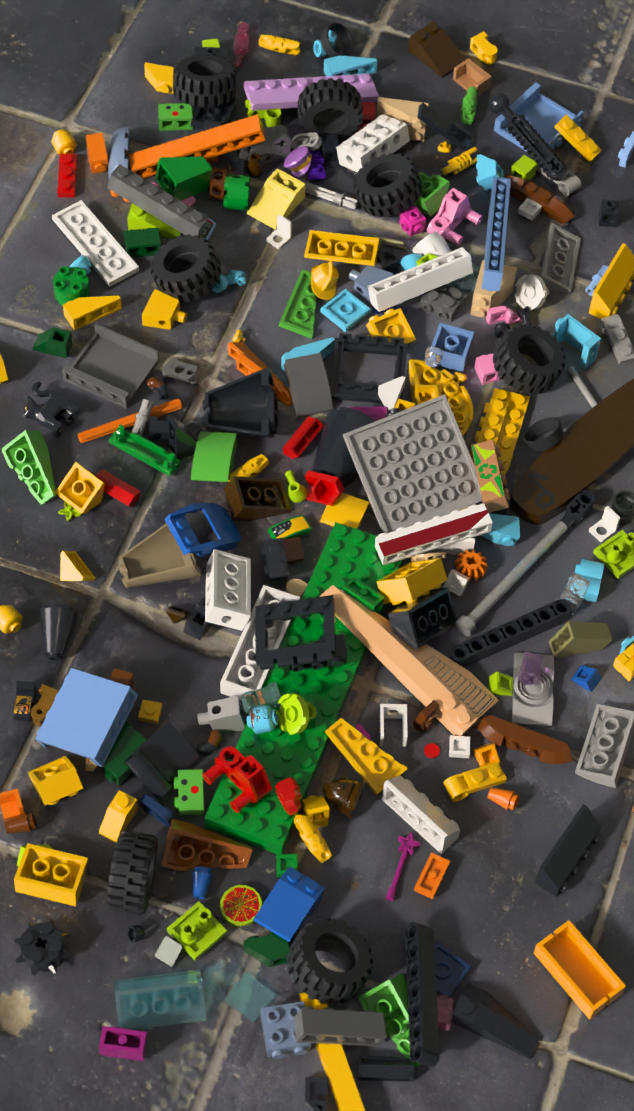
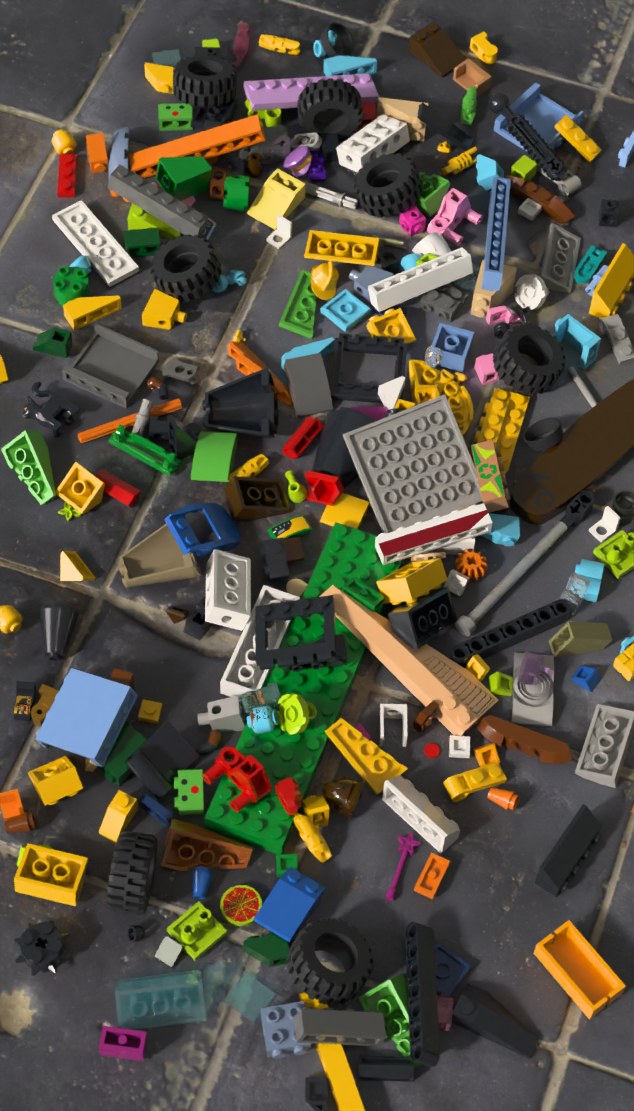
none -> clear light blue piece [152,49,181,67]
none -> yellow plate [465,654,490,682]
none -> teal plate [574,245,608,284]

